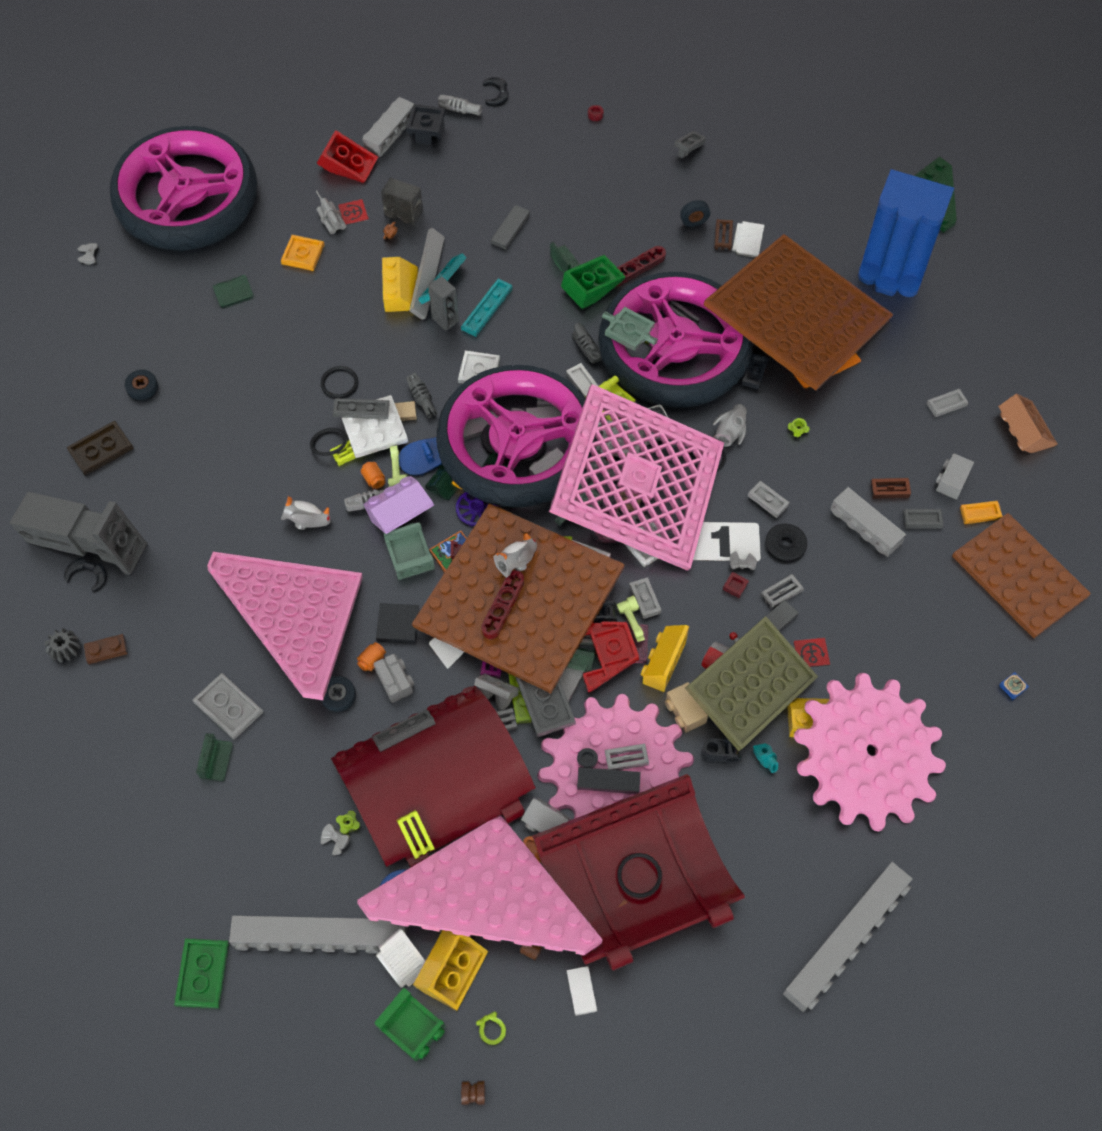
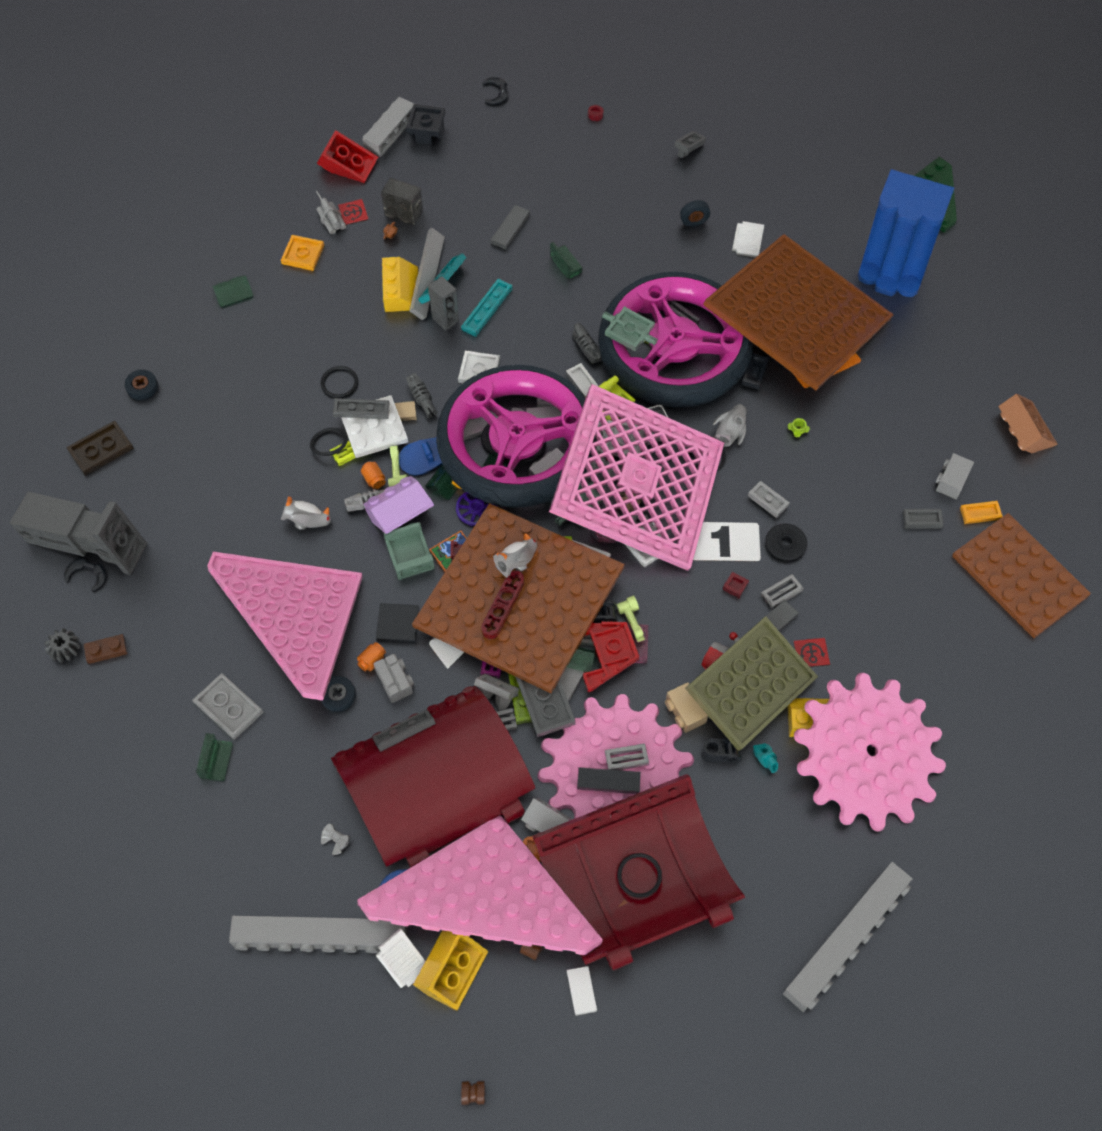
light grey piece [78,243,99,265] -> none
wheel [110,126,257,251] -> none
green tile [174,938,229,1009] -> none
lime plate [336,811,360,834] -> none
green panel [374,988,445,1061] -> none
neon yellow tile [397,810,434,859] -> none
light grey hinge [438,95,482,116] -> none
lime piece [476,1011,506,1045] -> none
green slope [561,255,626,309] -> none
black tile [577,748,598,768] -> none
dark red beam [616,246,666,287] -> none
light grey plate [629,577,662,619] -> none
yellow slope [641,625,689,692] -> none
reddish brown tile [714,219,733,250] -> none
light grey piece [730,551,757,570] -> none
light grey brick [830,487,906,557] -> none
copper tile [870,478,911,499] -> none
light grey tile [926,389,968,417] -> none
tile [999,672,1029,700] -> none

